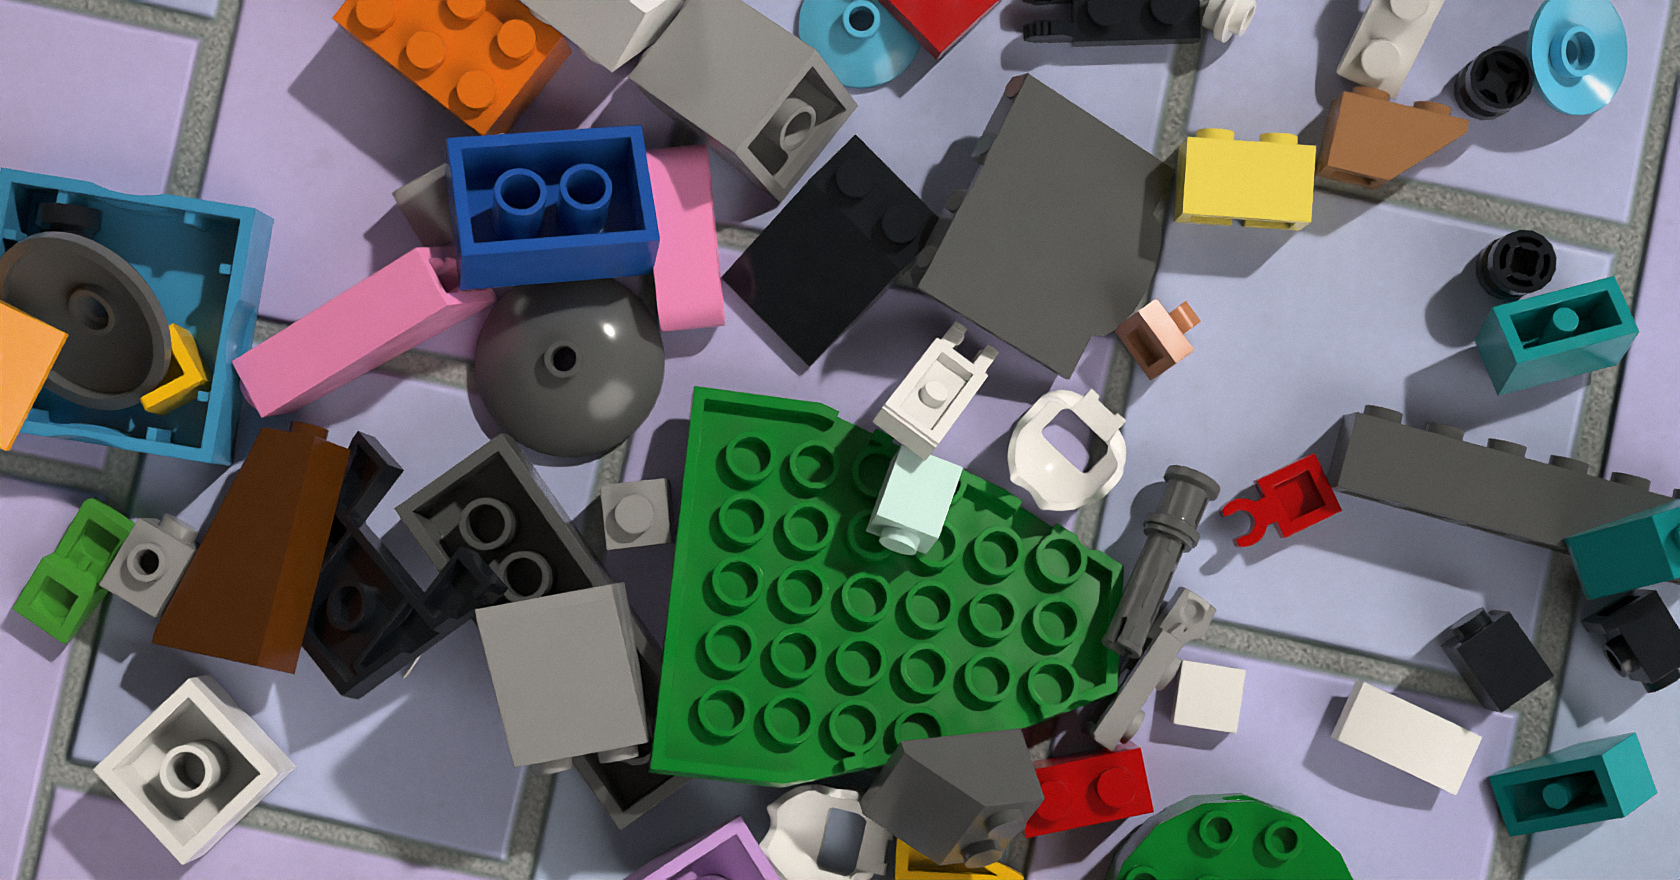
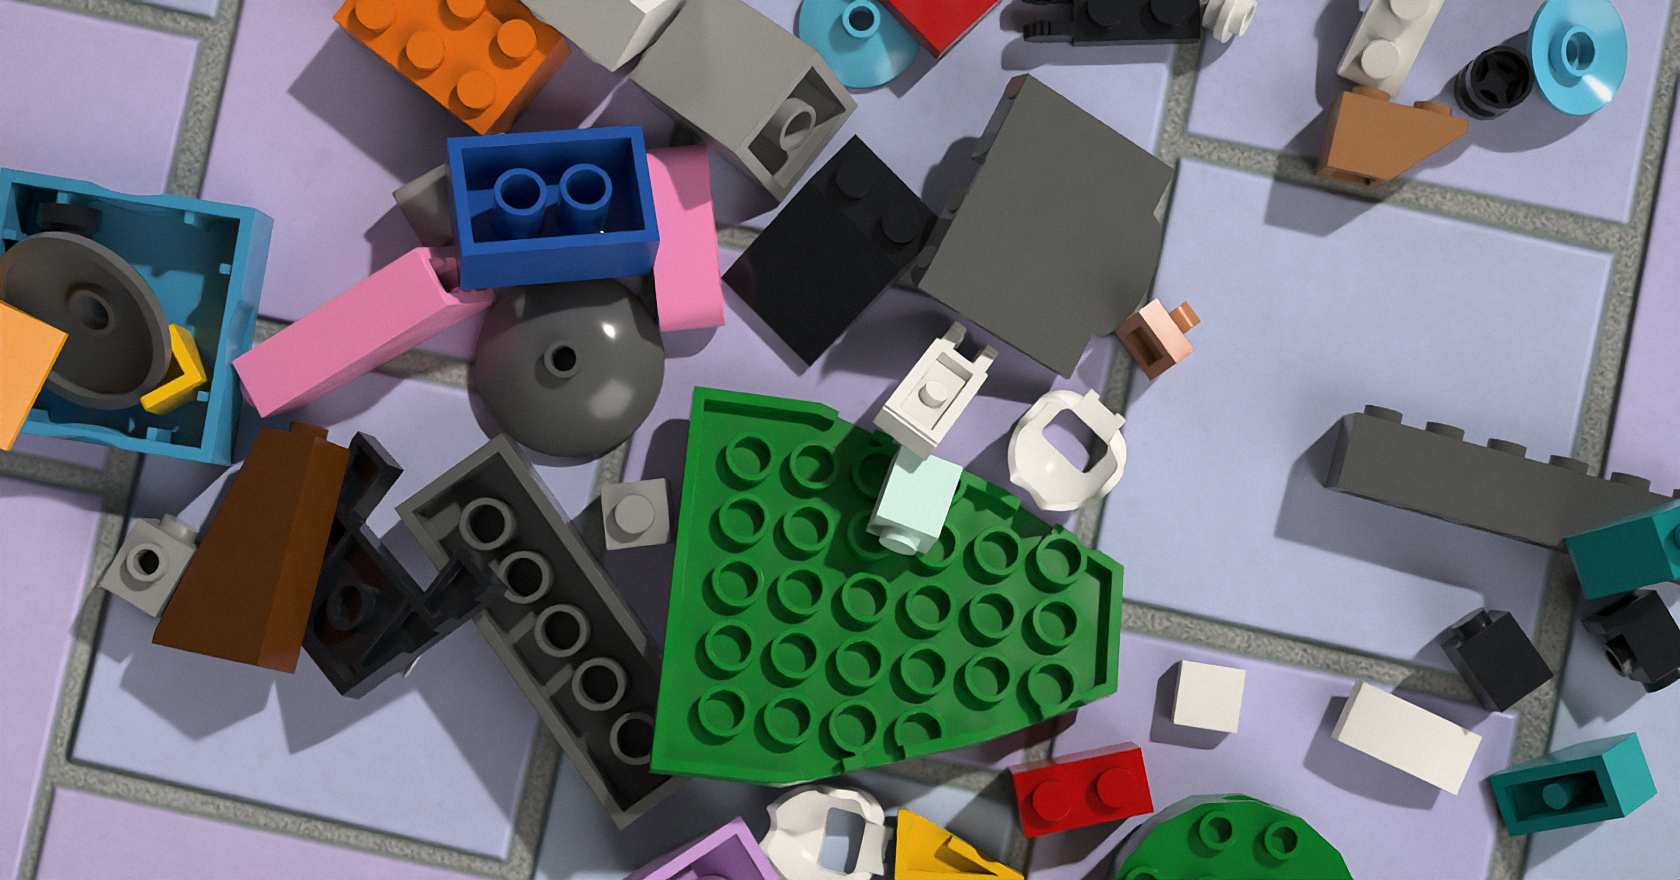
bright green slope [12,496,135,644] -> none
white brick [93,674,297,865] -> none
light grey slope [475,582,653,776] -> none
dark grey slope [859,728,1045,868] -> none
light grey hinge [1080,586,1216,751] -> none
dark grey pin [1101,465,1221,659] -> none
light yellow piece [1174,128,1316,231] -> none
red plate [1218,453,1342,547] -> none
teal brick [1475,276,1639,396] -> none
black wheel [1476,230,1557,300] -> none

